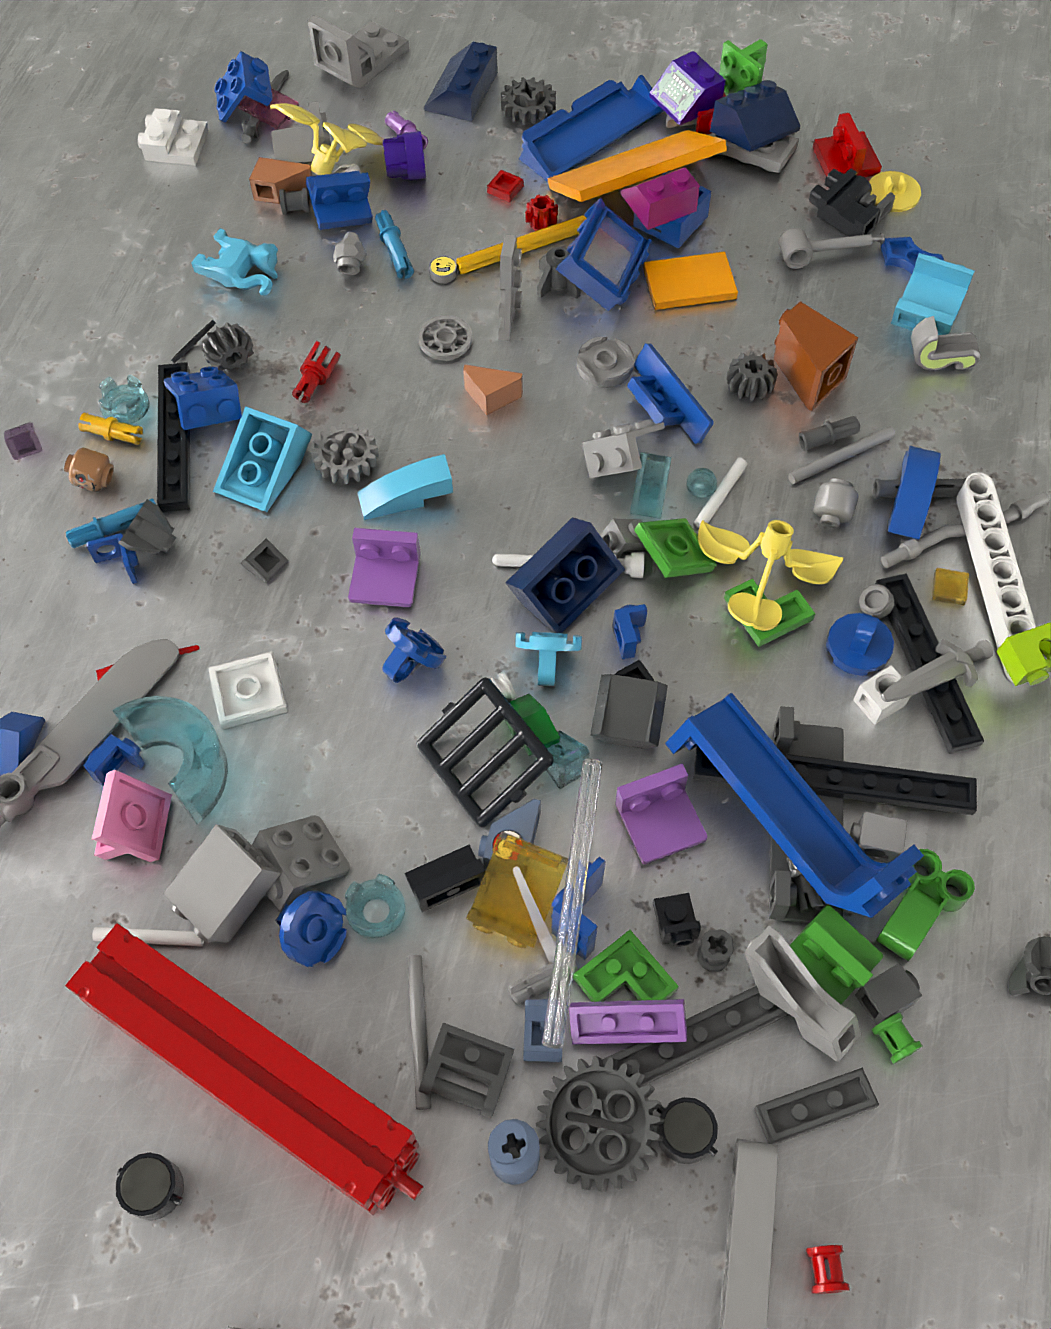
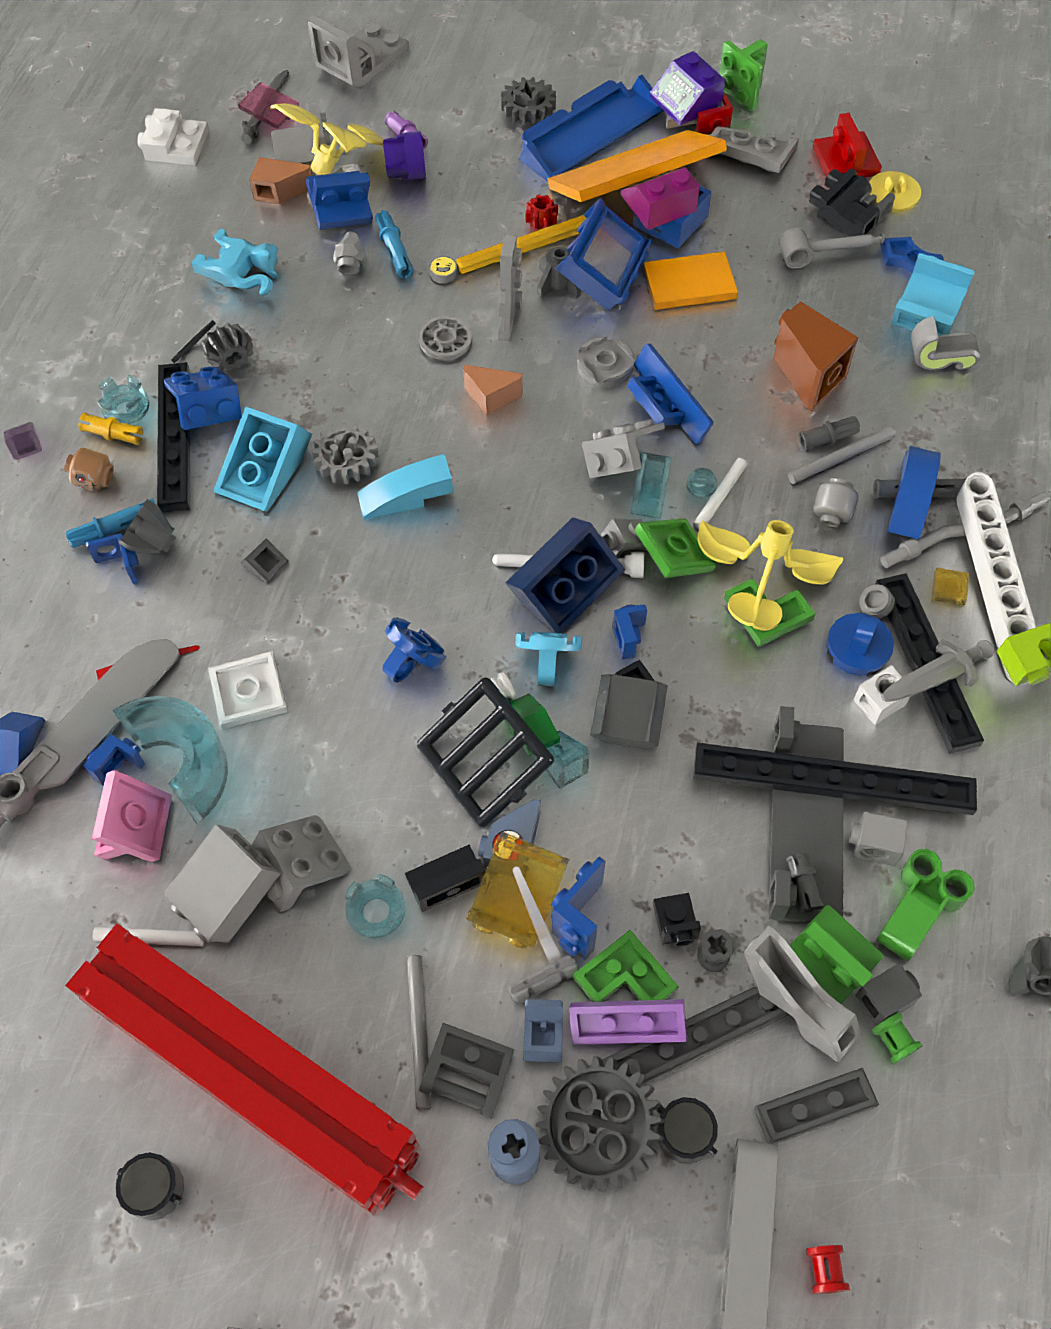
blue bracket [214,51,273,123] -> none
blue tile [275,891,347,967] -> none
dark grey bush [279,187,310,215] -> none
red arm [292,341,341,403] -> none
medium lavender bracket [348,528,421,607] -> none
dark blue slope [424,42,498,122] -> none
red tile [487,170,524,202] -> none
clear axle [542,758,602,1049] -> none
medium lavender bracket [615,764,707,864] -> none
blue panel [665,693,924,918] -> none
dark blue slope [710,80,800,152] -> none
dark grey gear [726,351,778,402] -> none

